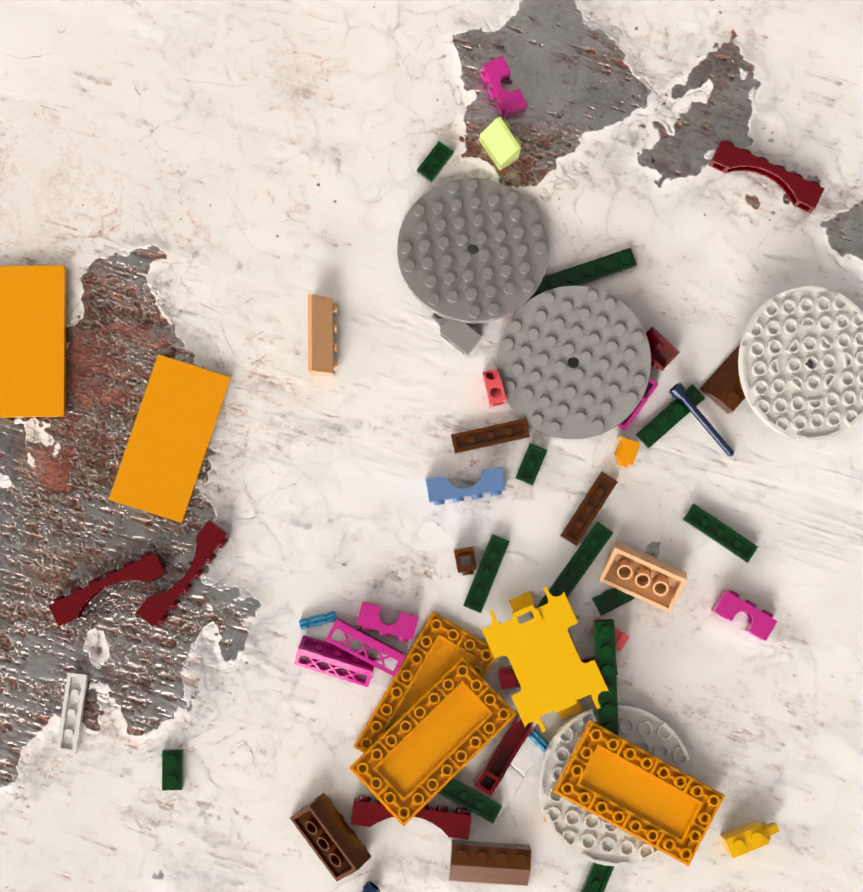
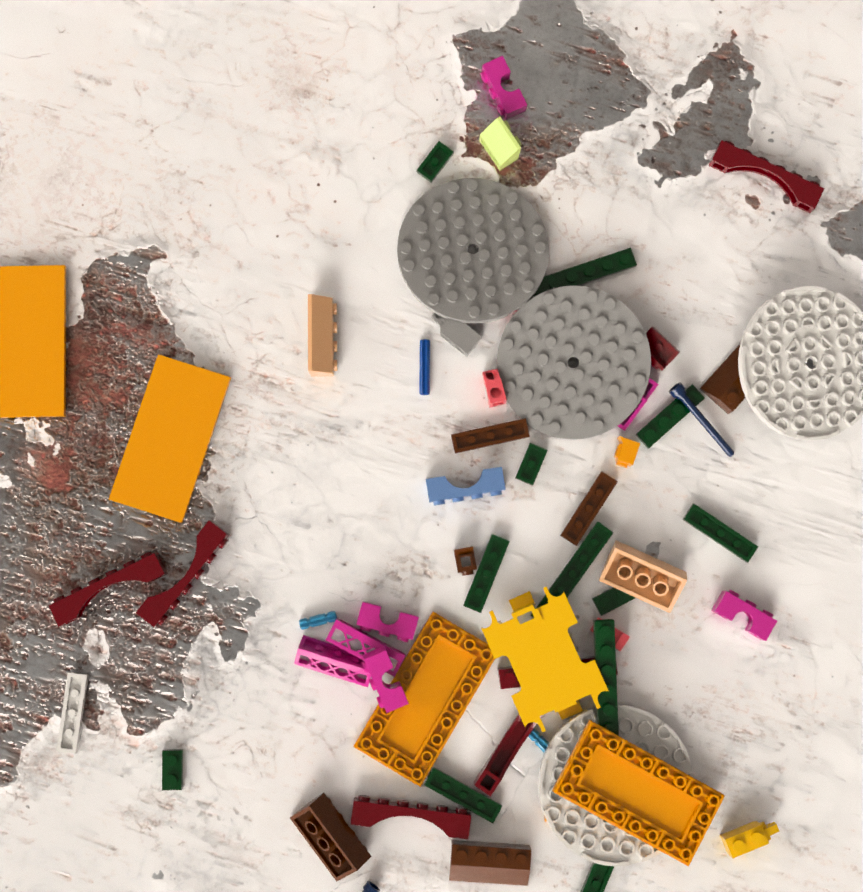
light orange tile [349,657,517,827] -> none
none -> dark pink arch [361,646,409,713]
none -> blue axle [419,339,430,396]

